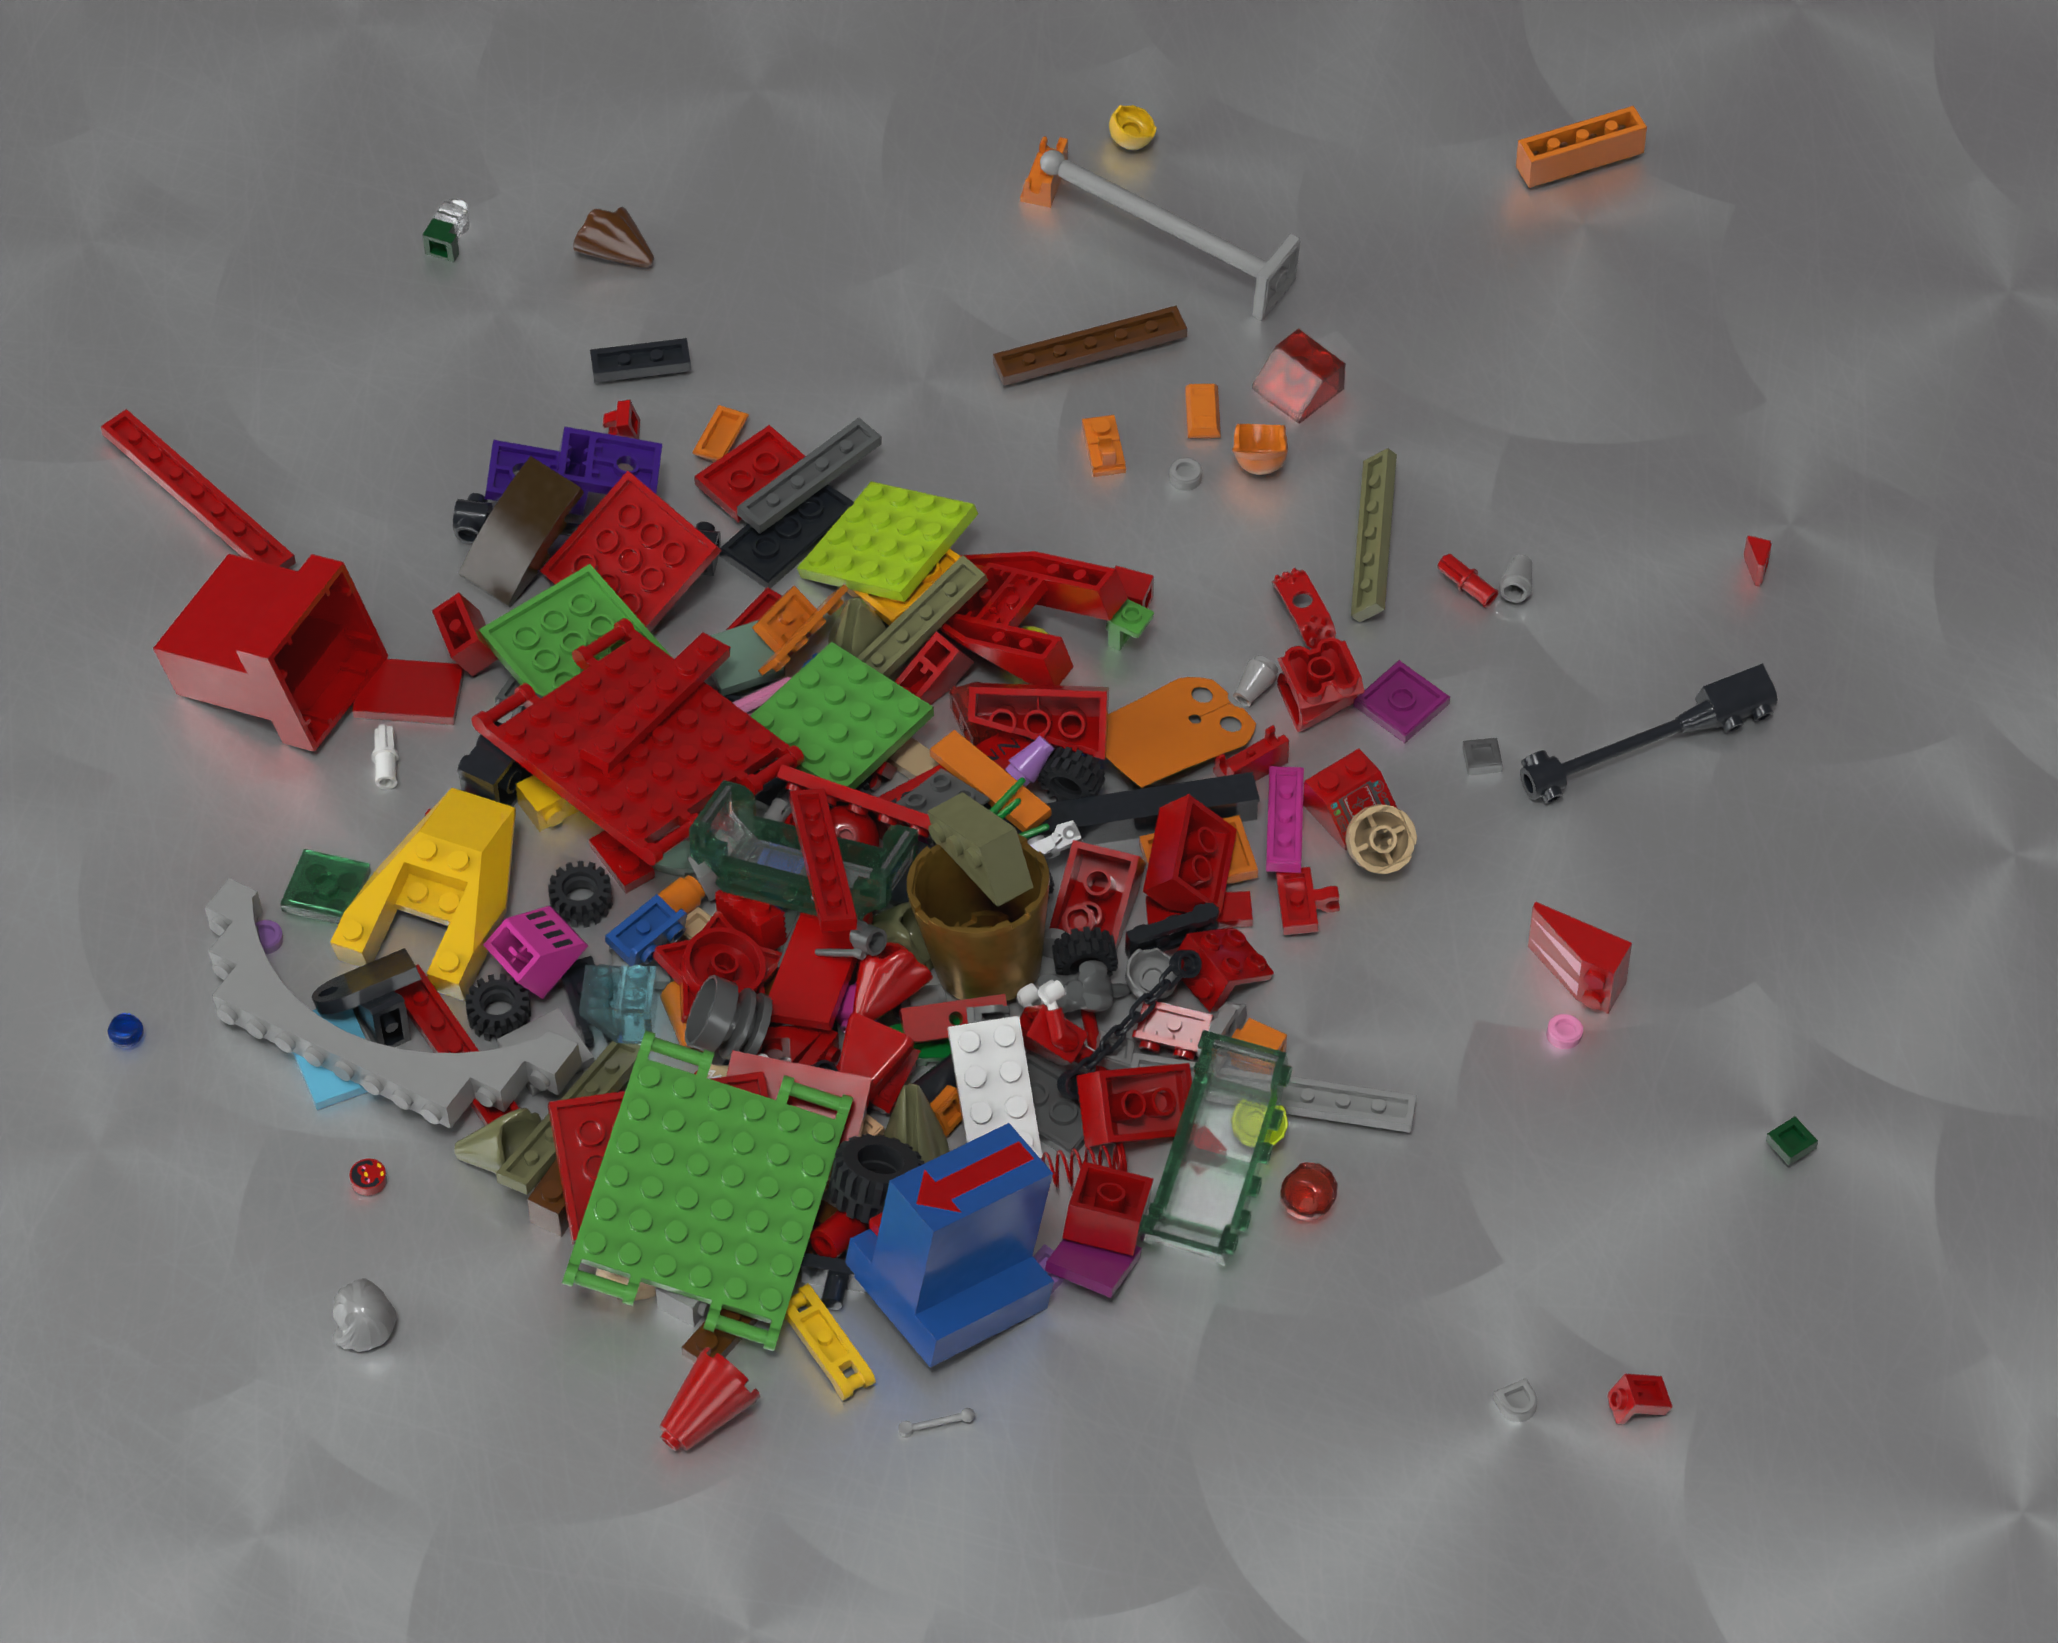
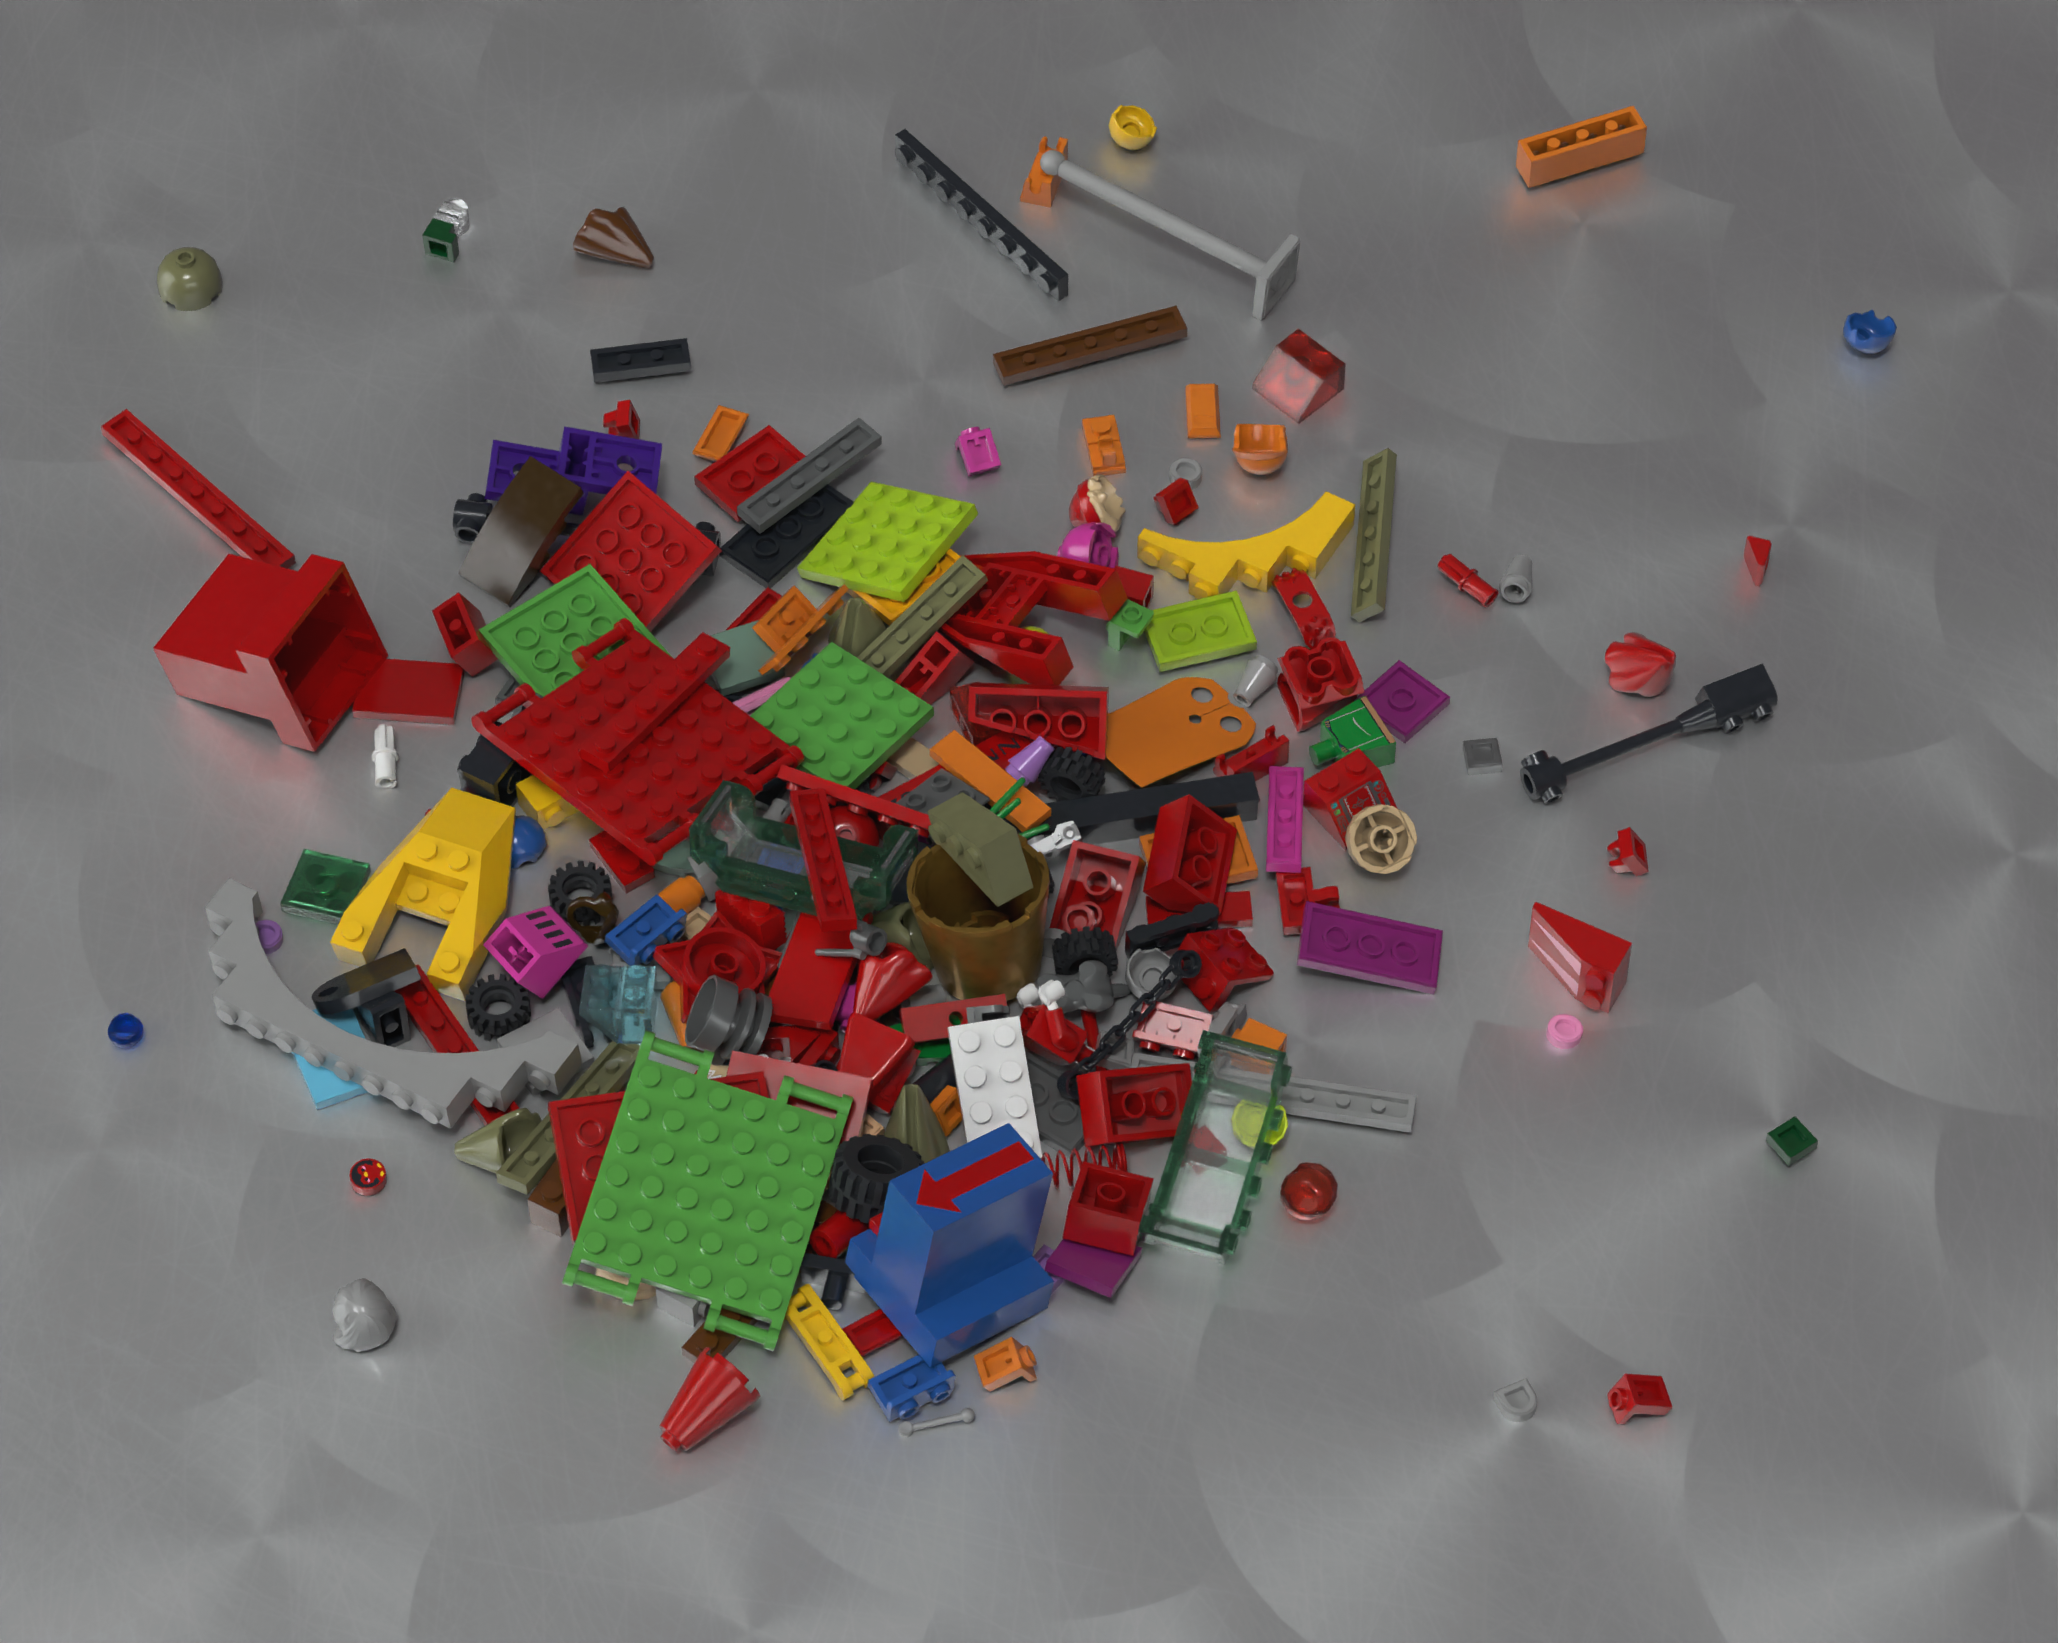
none -> olive cylinder [157,247,222,311]
none -> blue hair [511,815,546,869]
none -> dark brown piece [566,892,619,945]
none -> red tile [842,1309,903,1357]
none -> blue bracket [868,1355,956,1422]
none -> black plate [895,129,1068,302]
none -> dark pink bracket [954,427,1001,476]
none -> orange bracket [974,1337,1037,1392]
none -> dark pink cylinder [1057,522,1119,568]
none -> tan hair [1069,474,1126,532]
none -> yellow arch [1137,491,1355,599]
none -> lime plate [1144,590,1257,672]
none -> red tile [1153,478,1199,525]
none -> magenta tile [1297,901,1443,995]
none -> green torso [1309,696,1396,767]
none -> red hat [1605,632,1676,697]
none -> red tile [1607,827,1649,876]
none -> blue hair [1843,310,1897,355]

